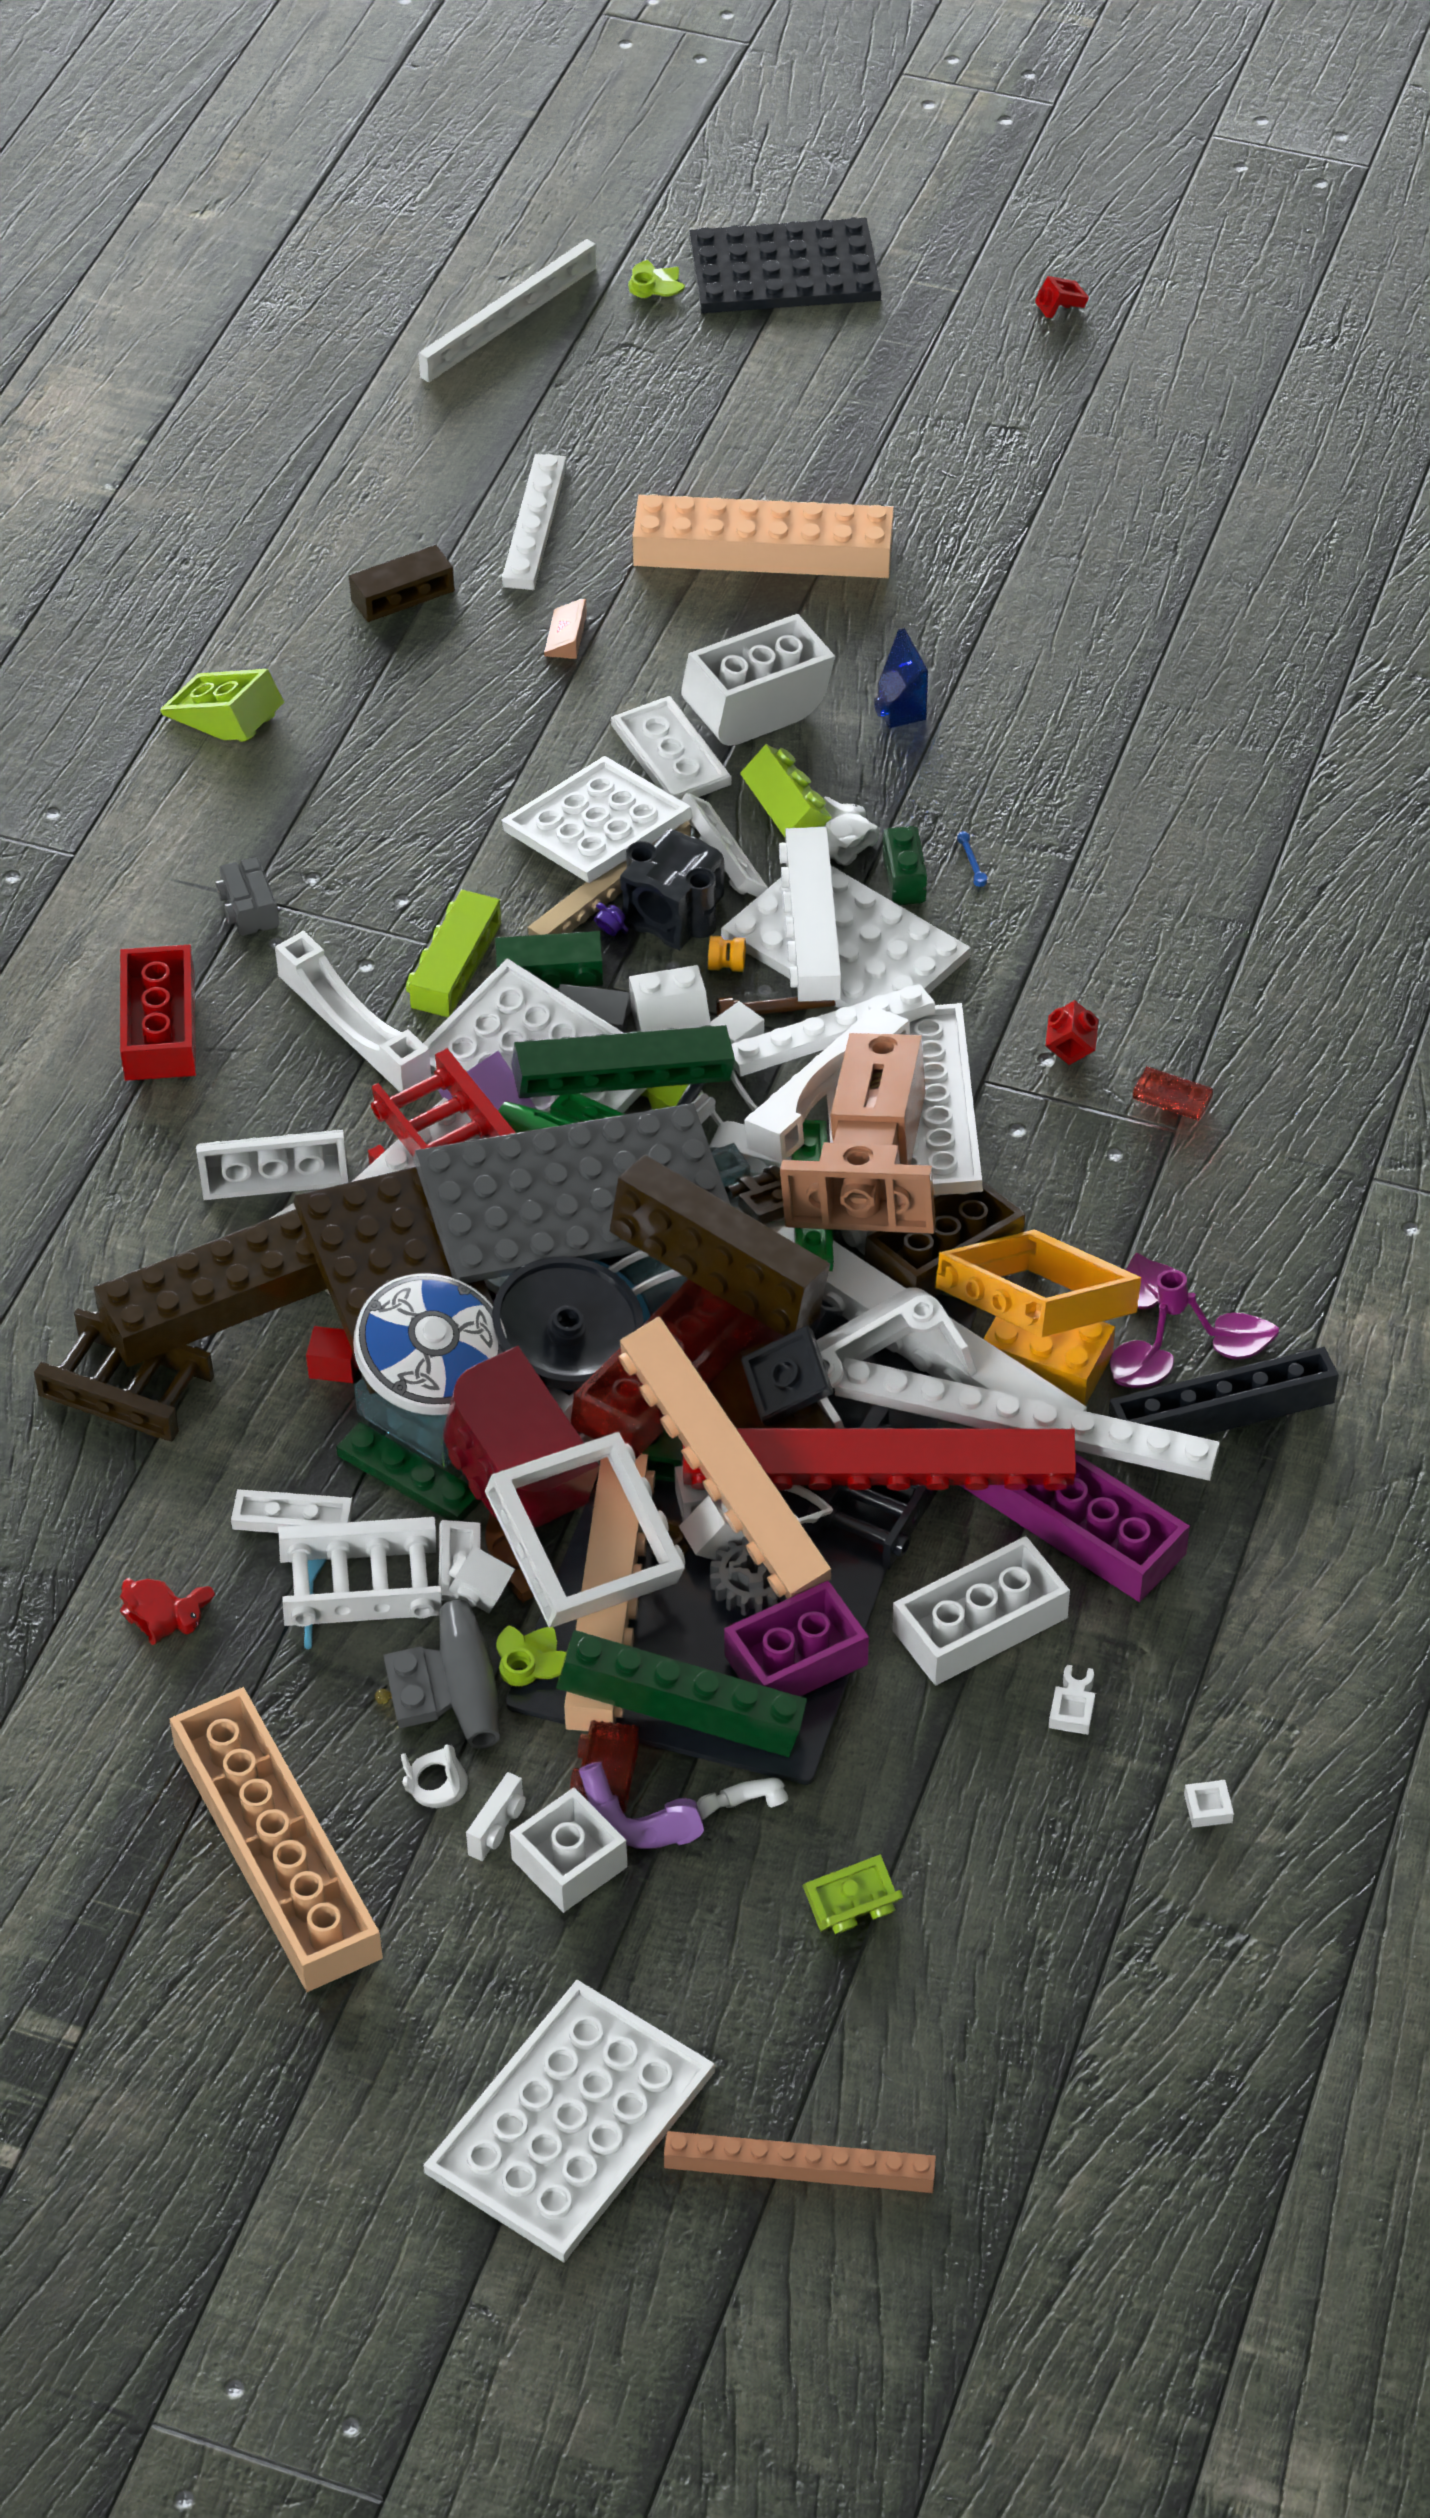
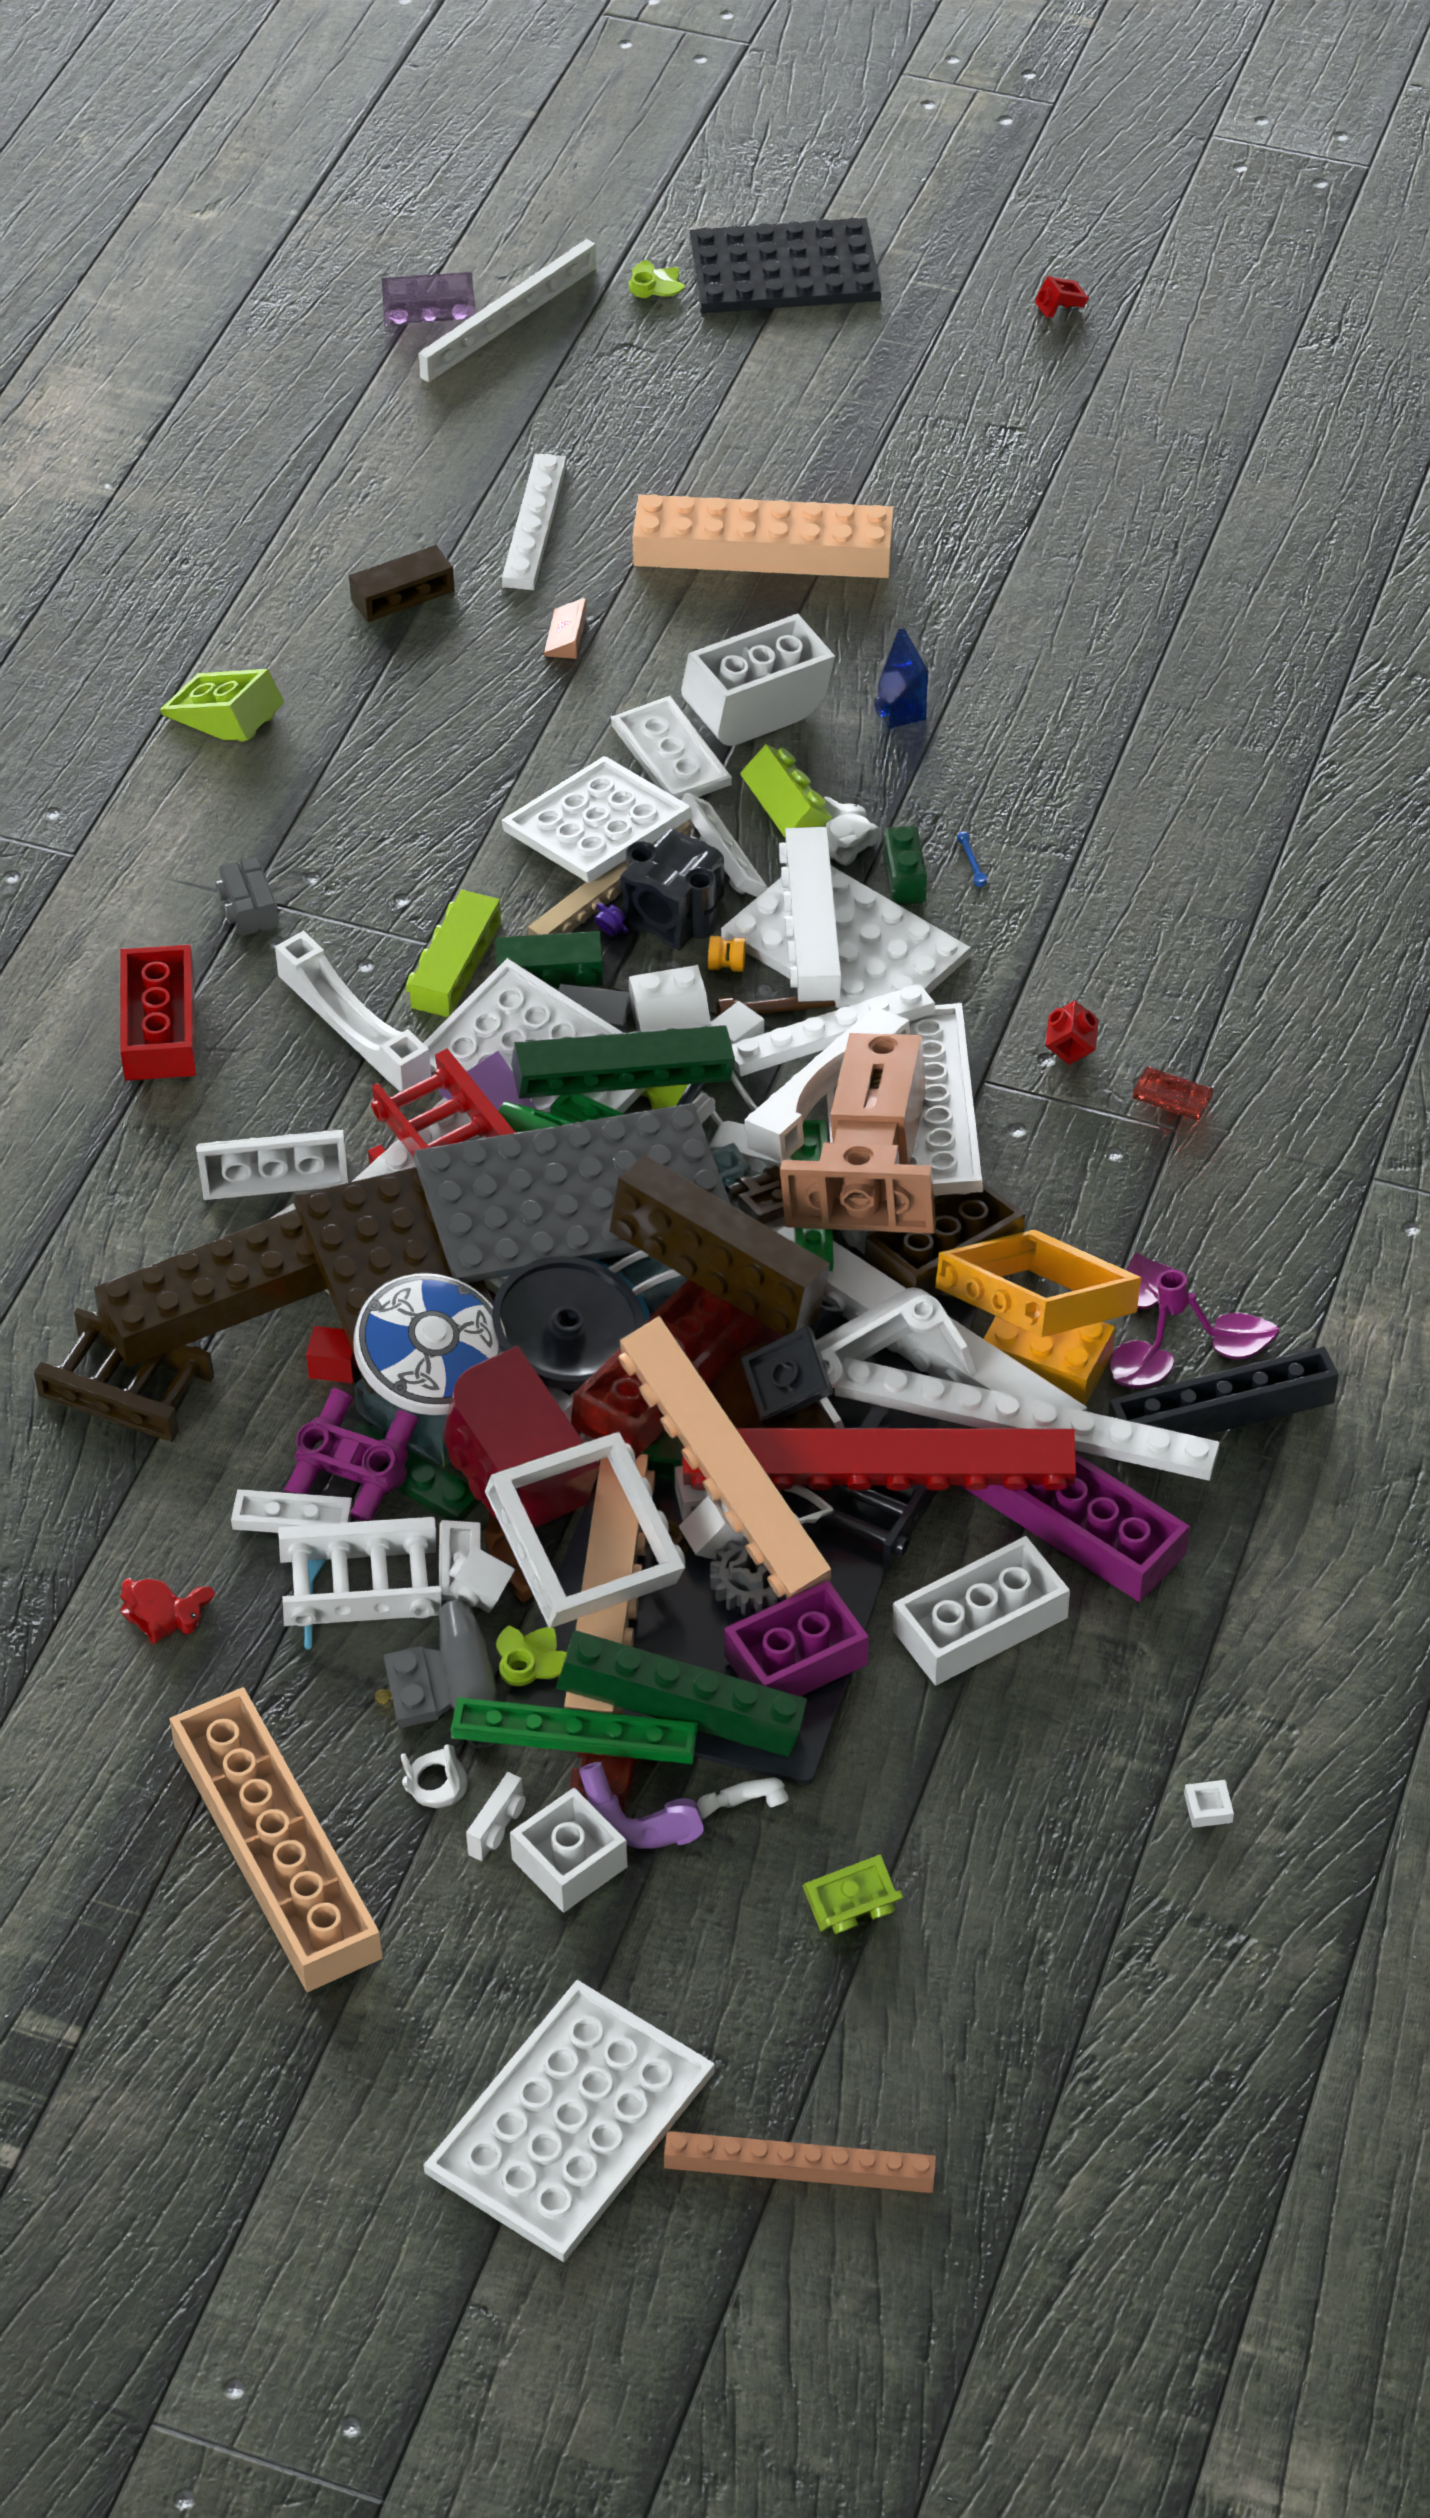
white plate [1049,1665,1096,1735] -> none
none -> magenta piece [283,1388,420,1522]
none -> clear purple brick [381,272,475,325]
none -> green tile [451,1697,698,1764]

